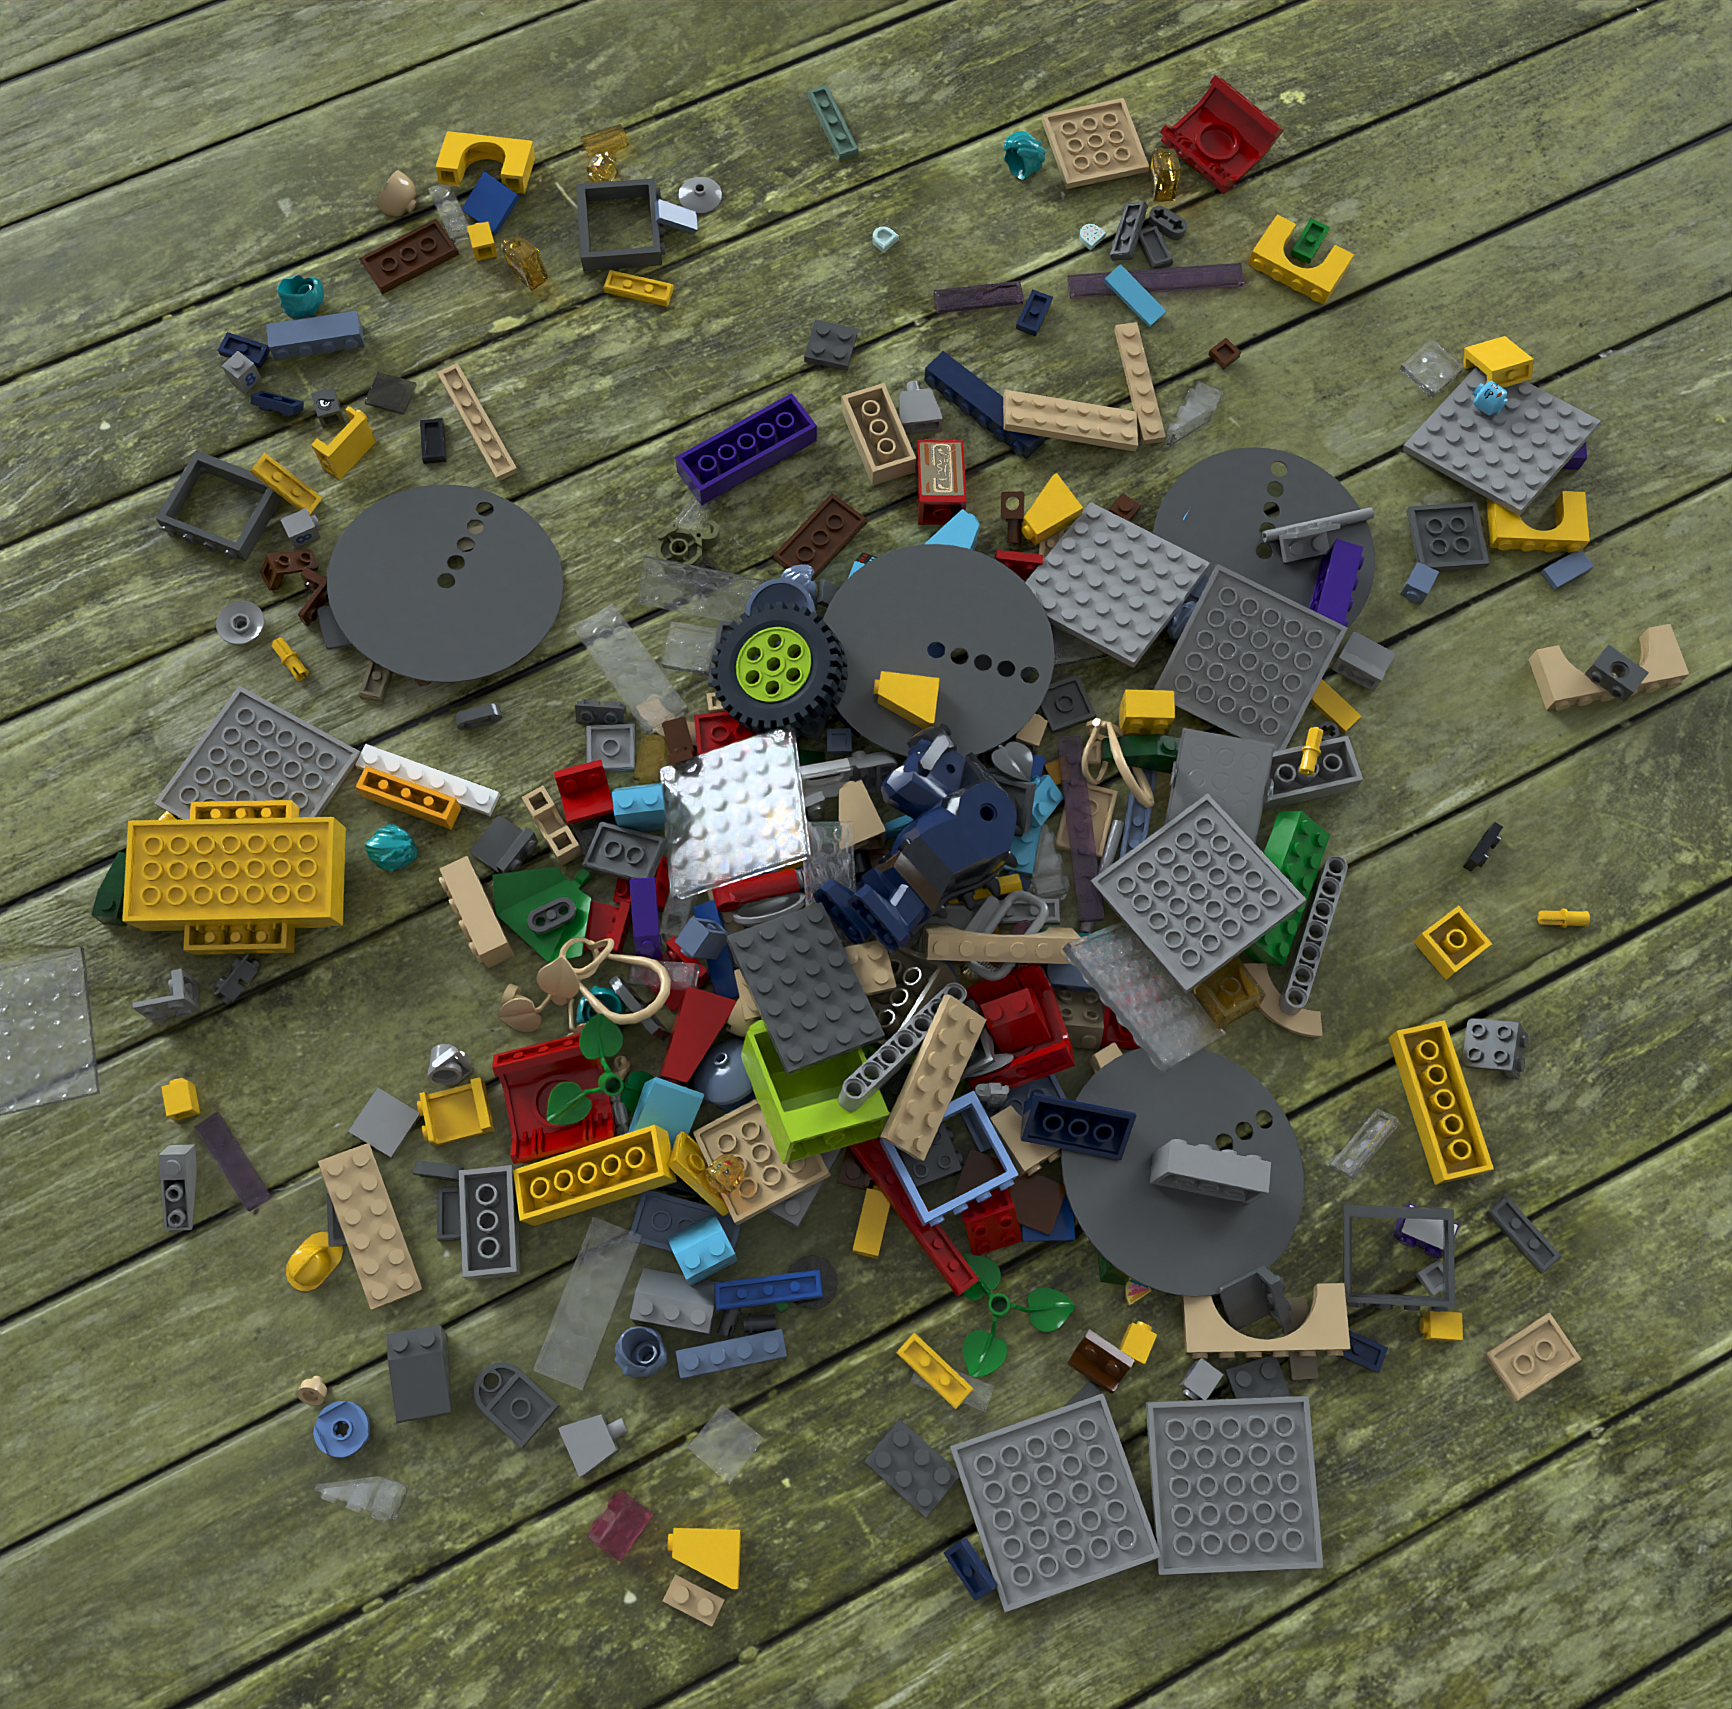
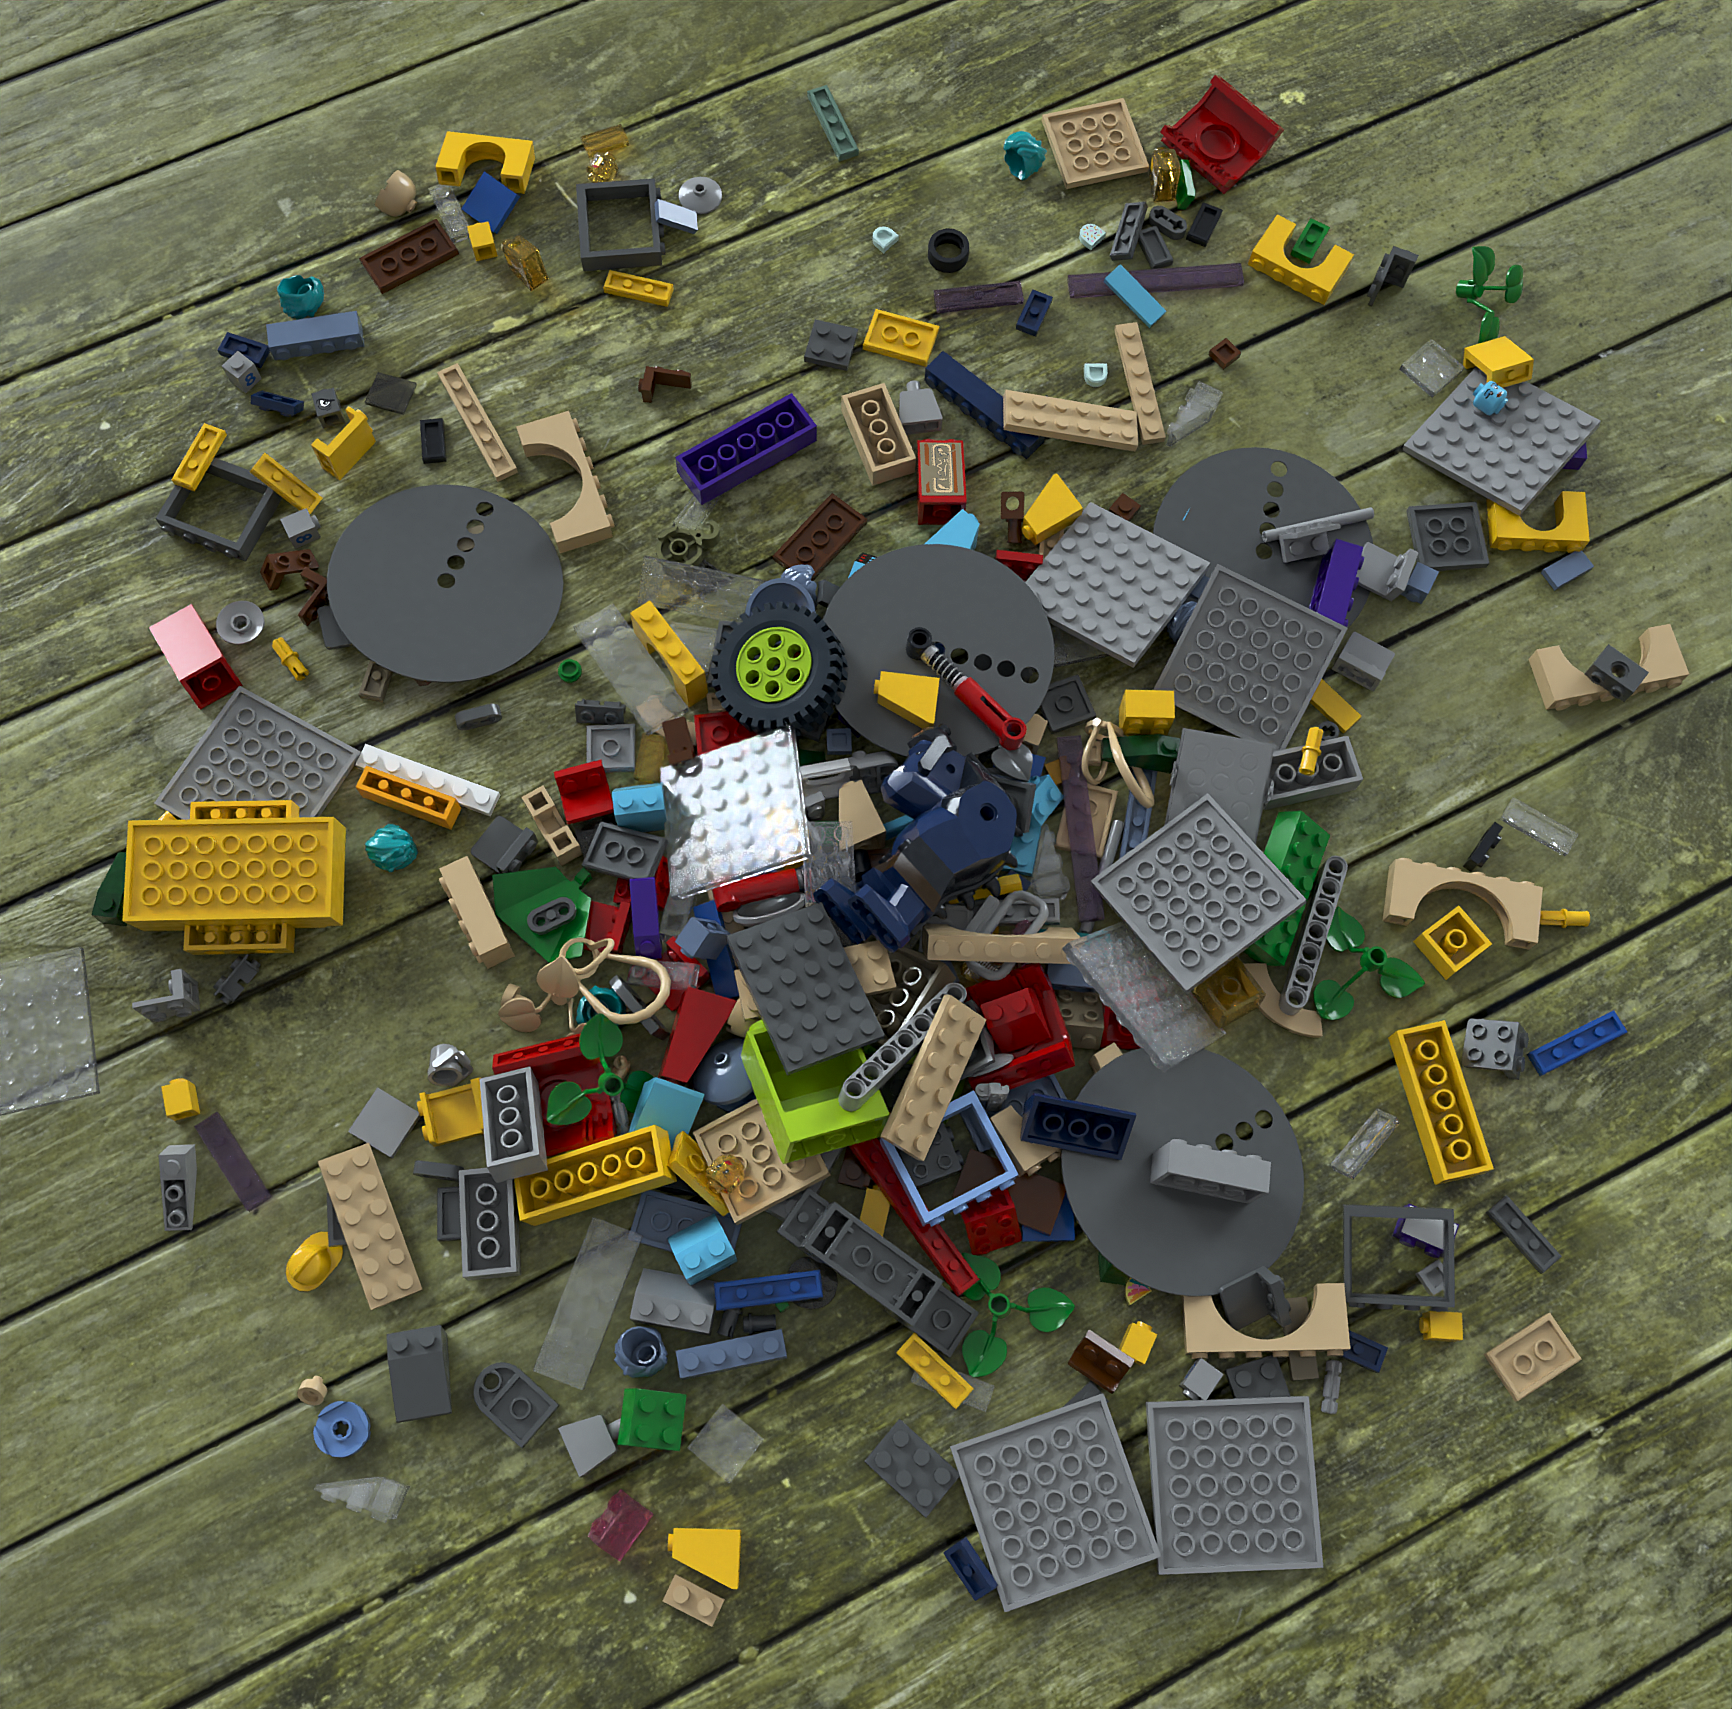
none -> slope [149,604,243,710]
none -> yellow tile [171,423,227,492]
none -> light grey brick [480,1066,548,1183]
none -> tan arch [516,411,615,553]
none -> green plate [558,659,582,683]
none -> green brick [617,1388,687,1451]
none -> yellow arch [630,600,708,708]
none -> reddish brown bracket [638,366,692,403]
none -> dark grey bracket [776,1188,979,1358]
none -> yellow tile [863,309,939,367]
none -> piece [906,627,1027,750]
none -> black tyre [928,228,969,273]
none -> light aqua tile [1084,364,1108,387]
none -> green plate [1171,159,1196,210]
none -> black tile [1186,202,1223,247]
none -> green plant [1313,906,1425,1020]
none -> light grey axle [1321,1360,1342,1414]
none -> light grey bracket [1356,542,1418,602]
none -> dark grey bracket [1367,246,1419,306]
none -> tan arch [1383,858,1543,950]
none -> green plant [1456,246,1523,344]
none -> clear plate [1500,797,1578,856]
none -> blue tile [1526,1010,1627,1076]

